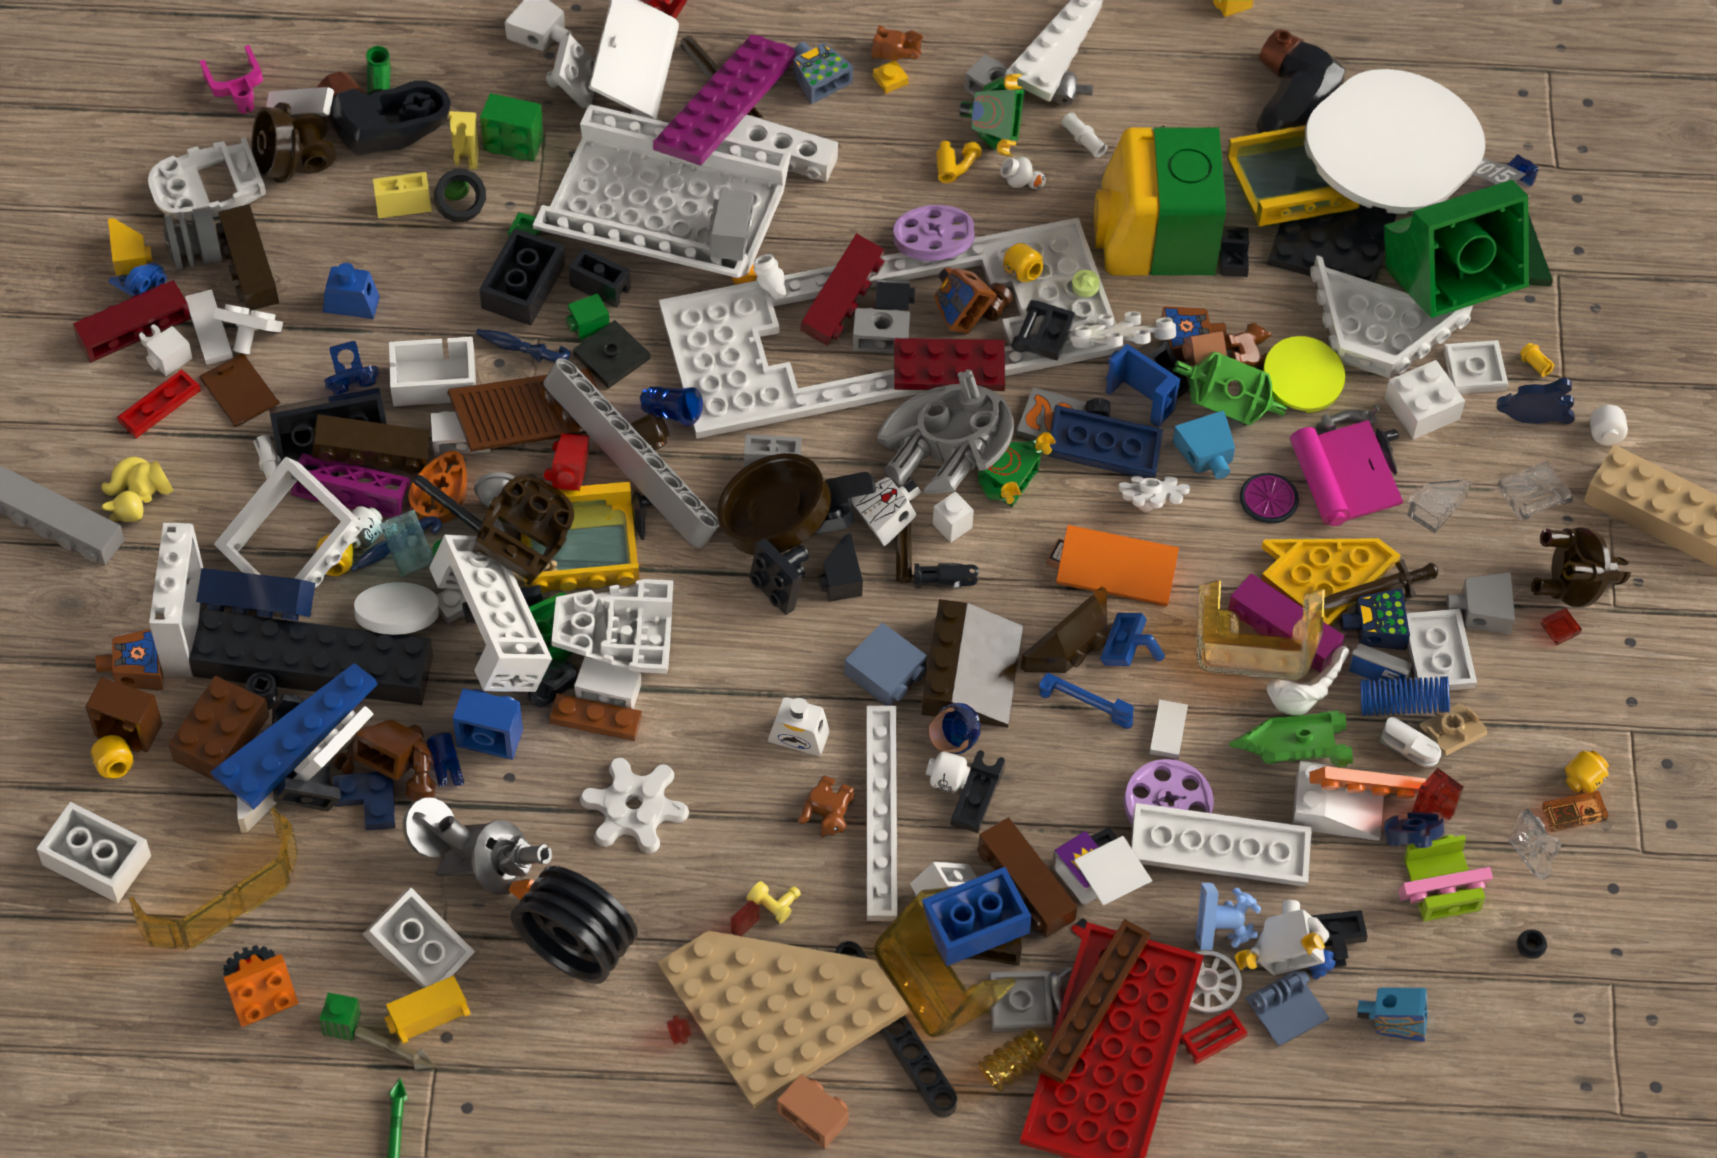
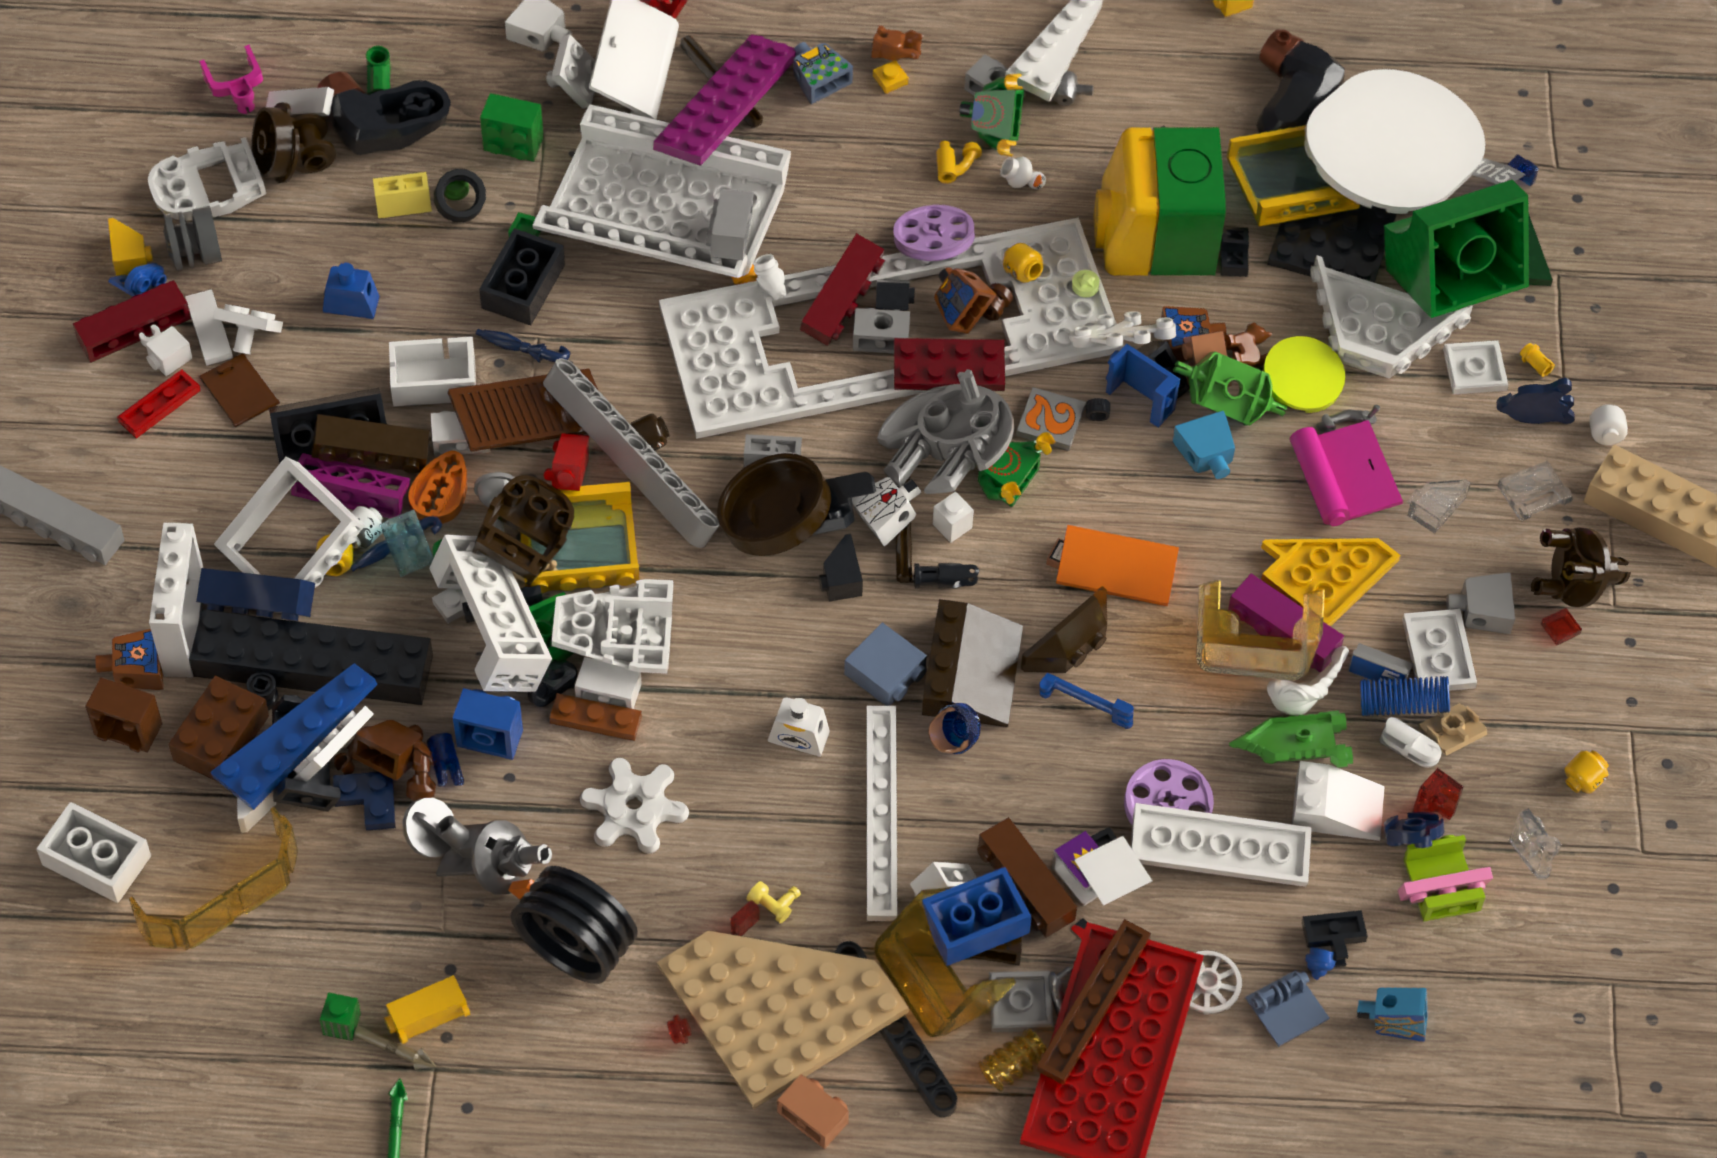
yellow head [91,735,133,779] -> none
light yellow animal [101,457,174,523] -> none
dark brown brick [216,204,279,311] -> none
orange plate [223,945,299,1028] -> none
white pin [253,435,281,479] -> none
clear blue bracket [324,341,380,395] -> none
white piece [354,582,439,635] -> none
white slope [362,888,475,988] -> none
black bar [413,475,482,532] -> none
light yellow hinge [449,111,480,169] -> none
green brick [565,293,610,340] -> none
black brick [569,248,631,308] -> none
pearl dark grey plate [573,320,651,389] -> none
black bar [632,491,653,540] -> none
clear blue plant [640,386,703,426] -> none
white brick [728,115,838,182] -> none
black plate [749,538,809,615] -> none
dark orange animal [798,775,855,838] -> none
white head [926,751,971,794] -> none
black plate [951,750,1006,833] -> none
black plate [1011,300,1076,361] -> none
dark blue tile [1045,405,1163,478] -> none
white pin [1061,113,1108,158] -> none
blue plate [1100,613,1165,666] -> none
white animal [1119,476,1190,513] -> none
white tile [1149,700,1188,759] -> none
red tile [1180,1008,1248,1064] -> none
light blue piece [1195,882,1261,950] -> none
white torso [1234,900,1329,976] -> none
magenta wheel [1240,473,1299,524] -> none
orange plate [1309,766,1426,799] -> none
dark brown sword [1311,559,1438,610] -> none
dark blue torso [1340,588,1410,650] -> none
black bar [1376,428,1399,475] -> none
white brick [1384,360,1465,439] -> none
black plate [1516,929,1547,959] -> none
clear orange tile [1542,790,1609,832] -> none

